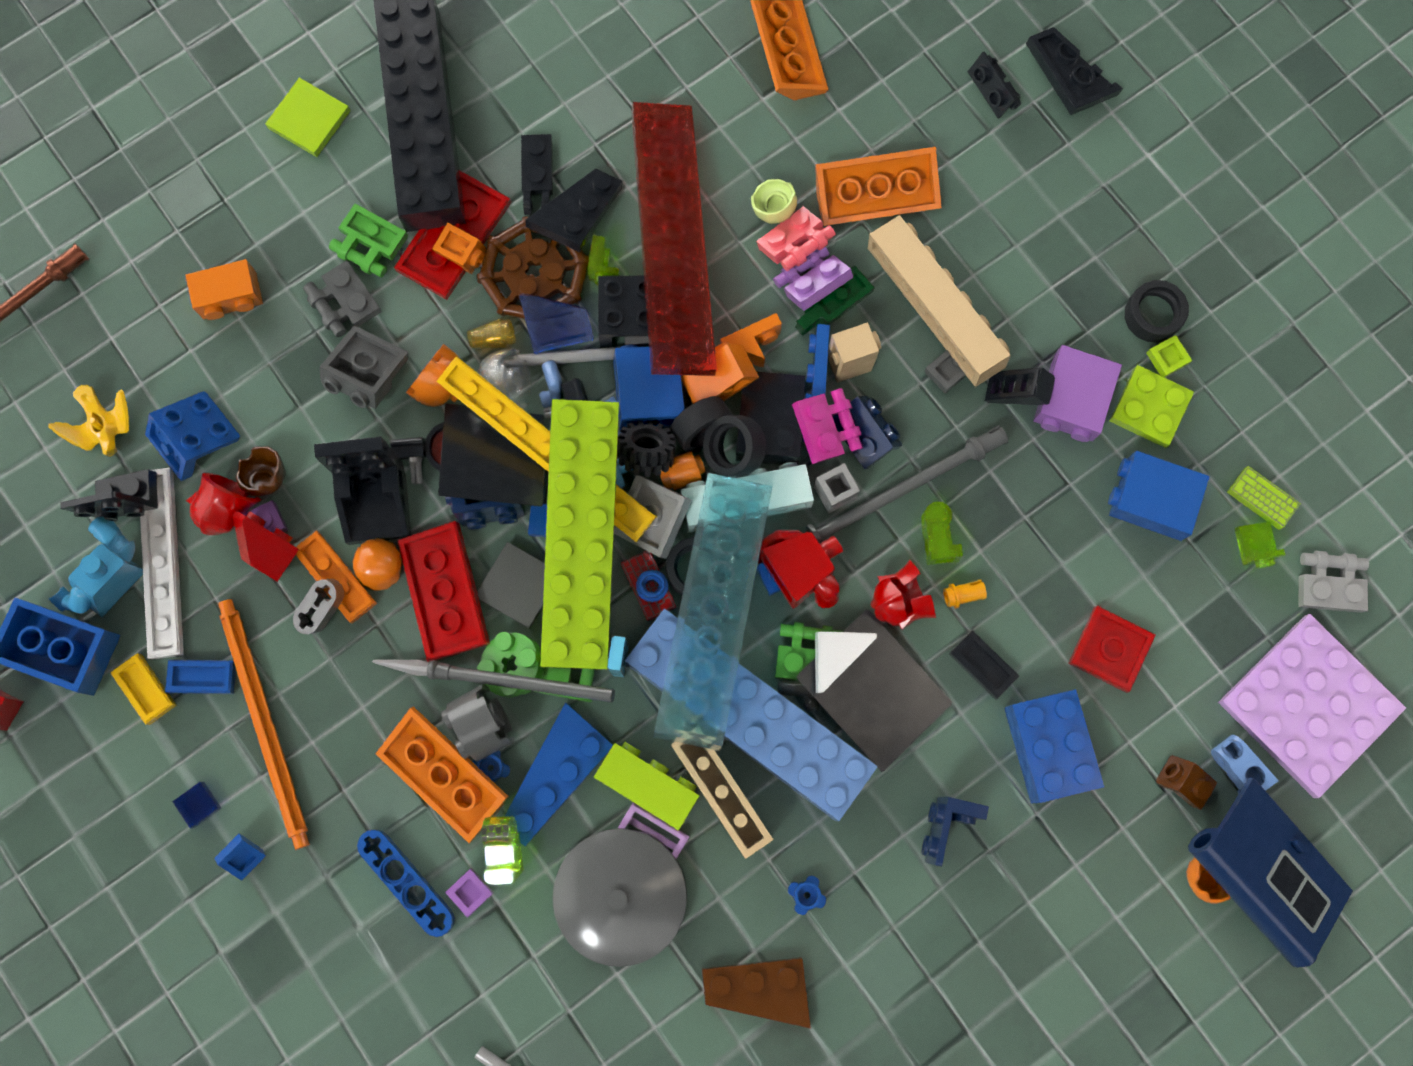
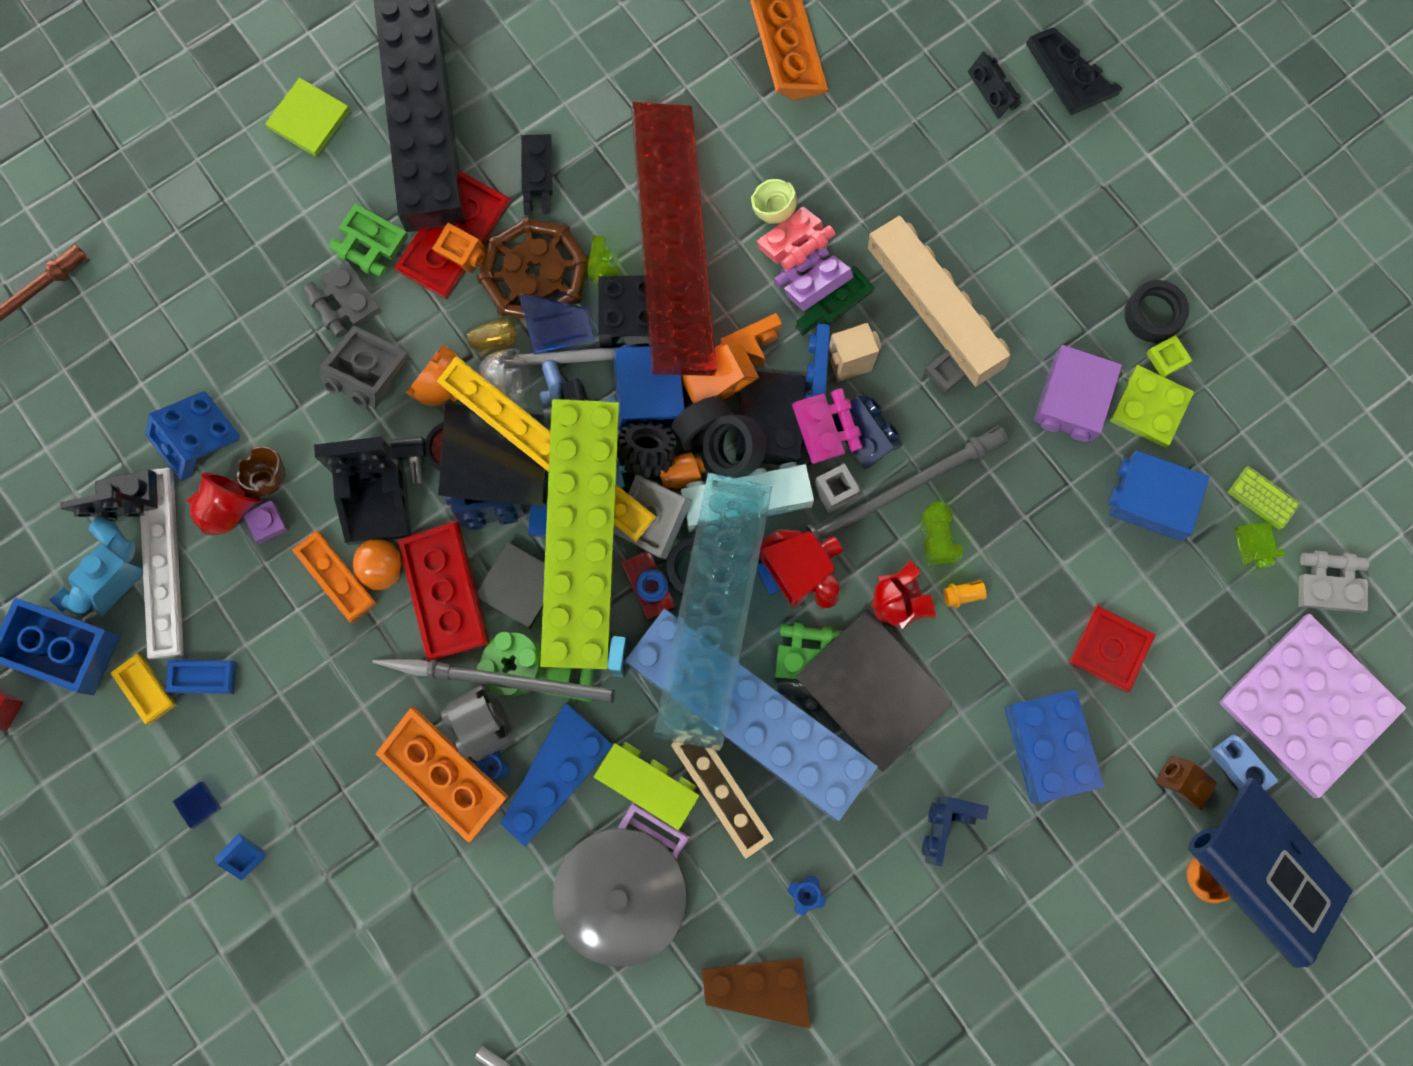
yellow animal [48,385,129,457] -> none
orange brick [185,259,263,320] -> none
orange piece [218,599,310,850] -> none
red slope [233,511,299,582] -> none
flat silver beam [293,579,344,634] -> none
blue beam [357,830,455,937] -> none
medium lavender plate [445,868,494,918] -> none
clear neon green leg [482,816,524,884] -> none
black wing [525,169,622,253] -> none
orange slope [815,147,942,226] -> none
white tile [815,632,877,693] -> none
black tile [949,630,1019,700] -> none
black slope [984,367,1055,405] -> none

